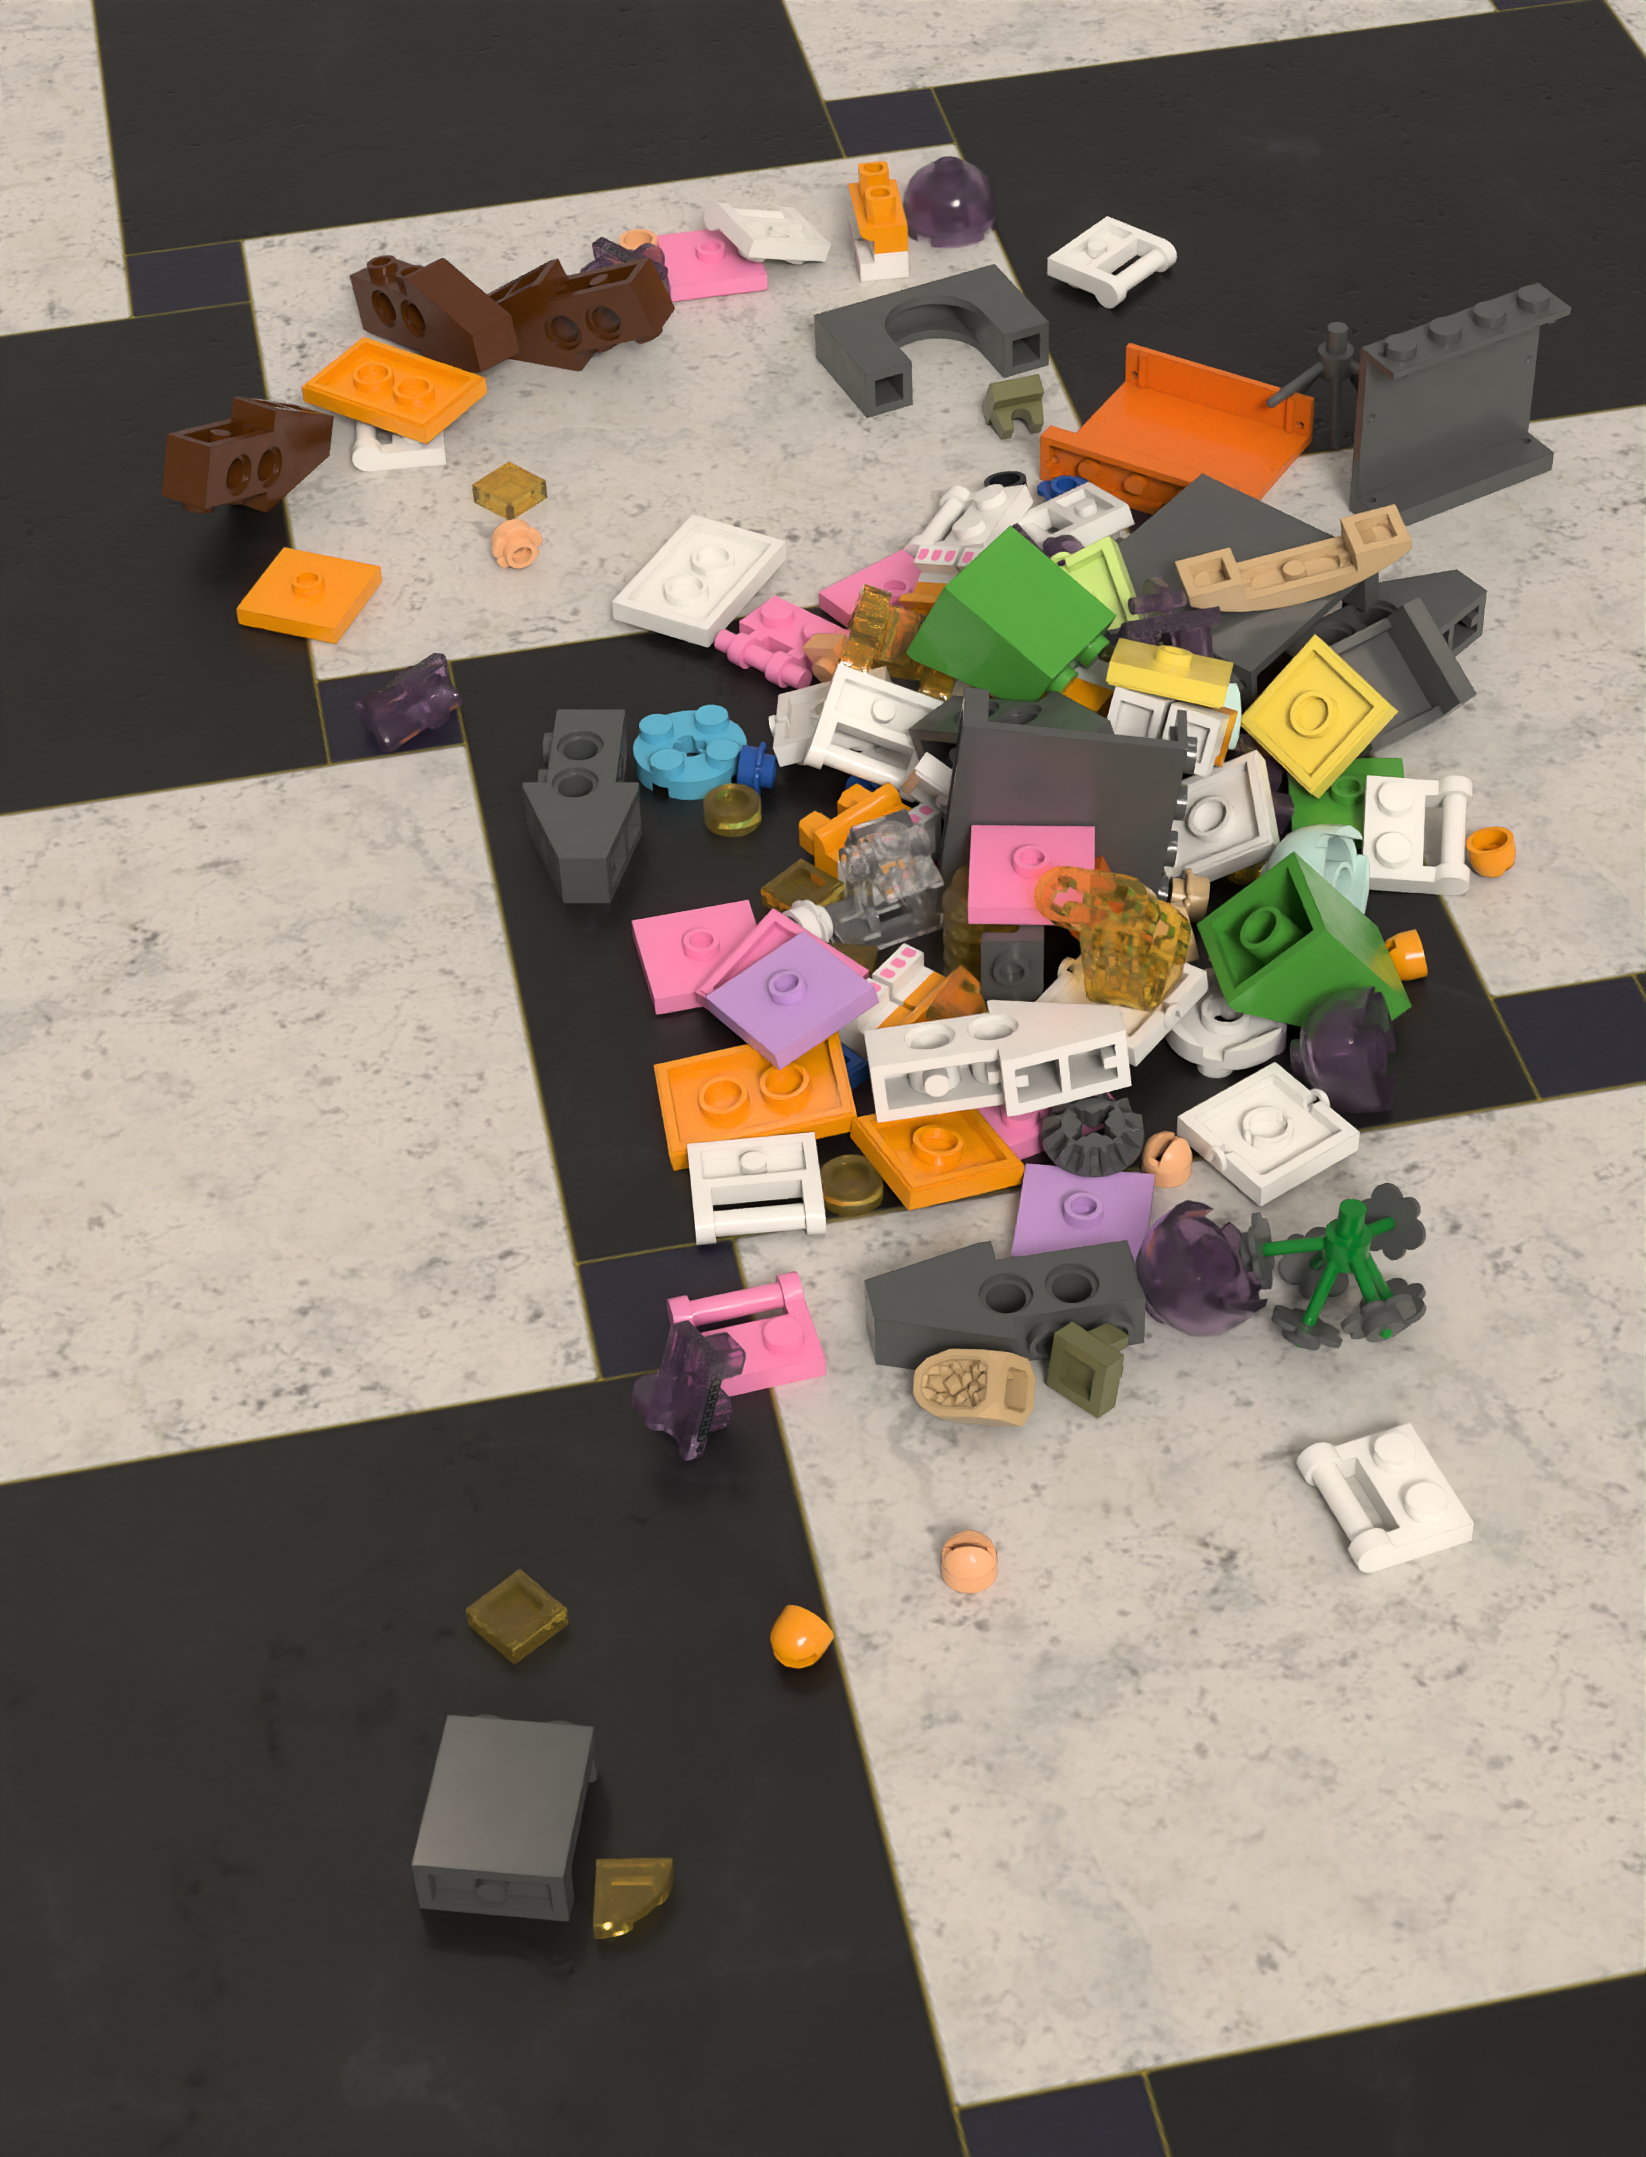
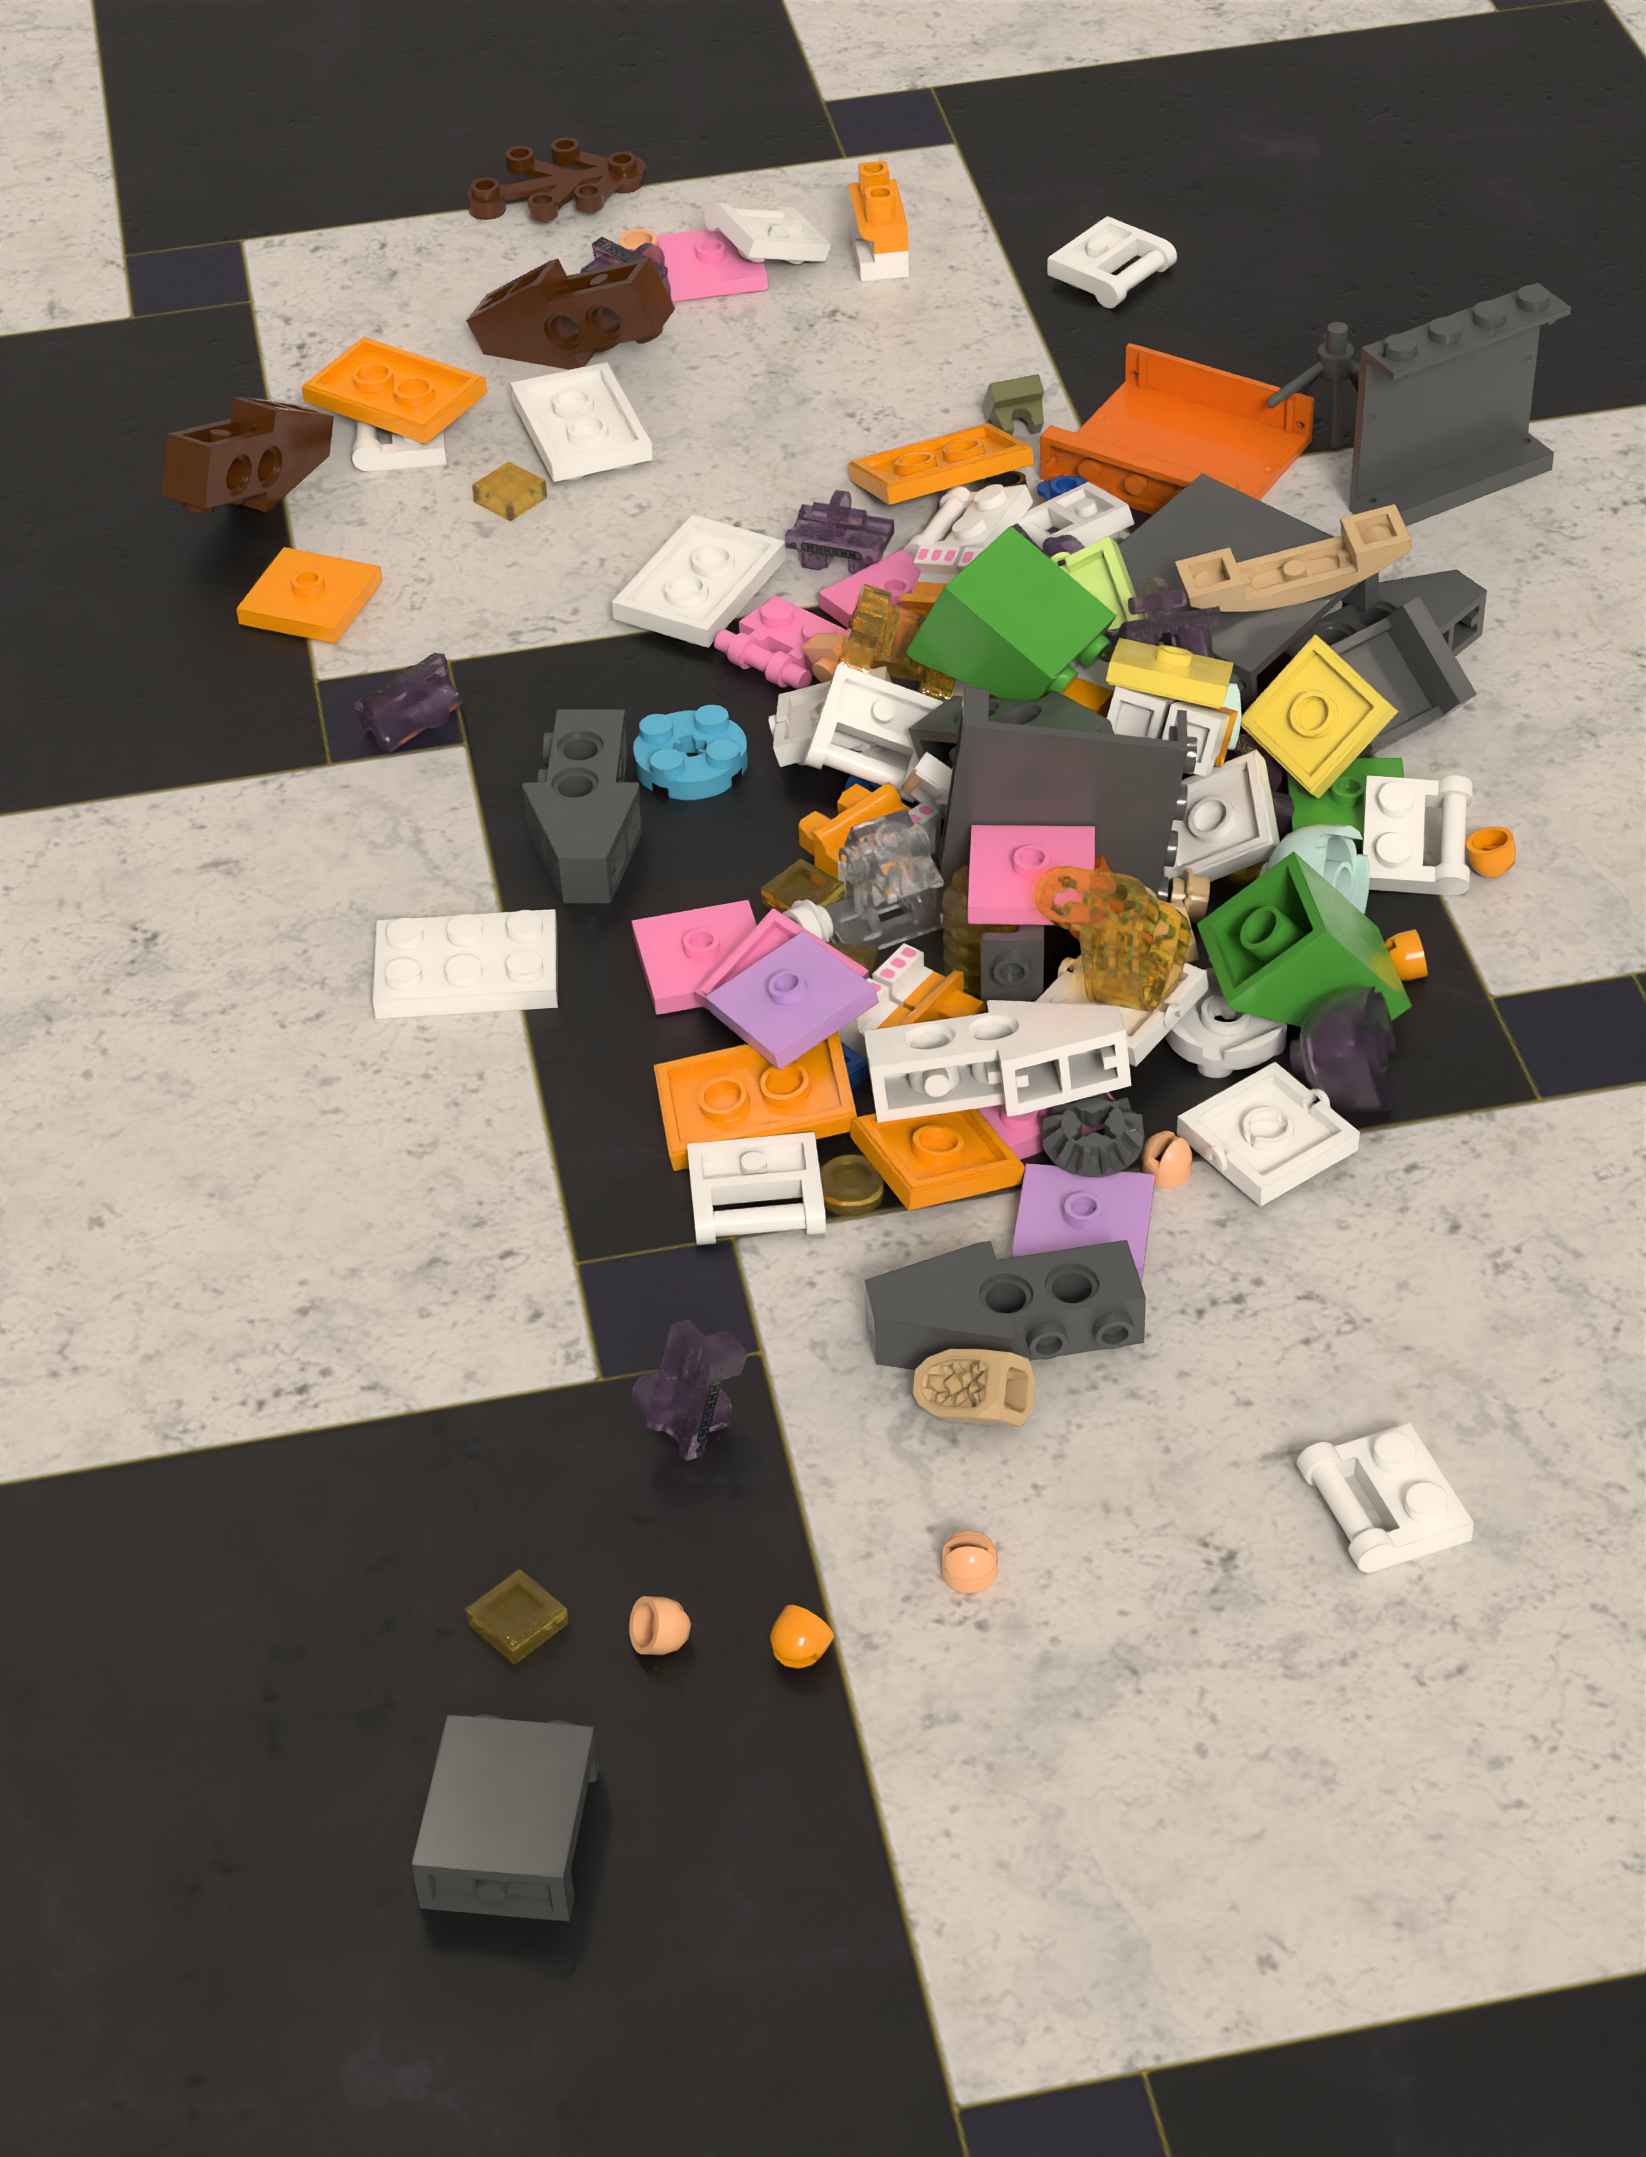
reddish brown brick [350,255,520,373] -> none
light nougat plate [491,519,542,569] -> none
clear yellow tile [593,1858,674,1939] -> none
bright pink plate [666,1271,826,1404] -> none
clear yellow tile [703,784,762,837] -> none
blue plate [737,741,777,798] -> none
dark grey arch [814,264,1049,418] -> none
clear purple cylinder [902,156,997,248] -> none
clear yellow tile [925,966,988,1021] -> none
olive tile [1046,1322,1129,1419] -> none
clear purple cylinder [1135,1200,1268,1338] -> none
dark grey plant [1239,1183,1426,1351] -> none
none -> white plate [373,909,558,1019]
none -> reddish brown plant [467,137,647,222]
none -> white plate [510,362,653,482]
none -> light nougat hinge [629,1596,691,1655]
none -> clear purple hips [785,490,894,575]
none -> light orange tile [848,423,1034,505]

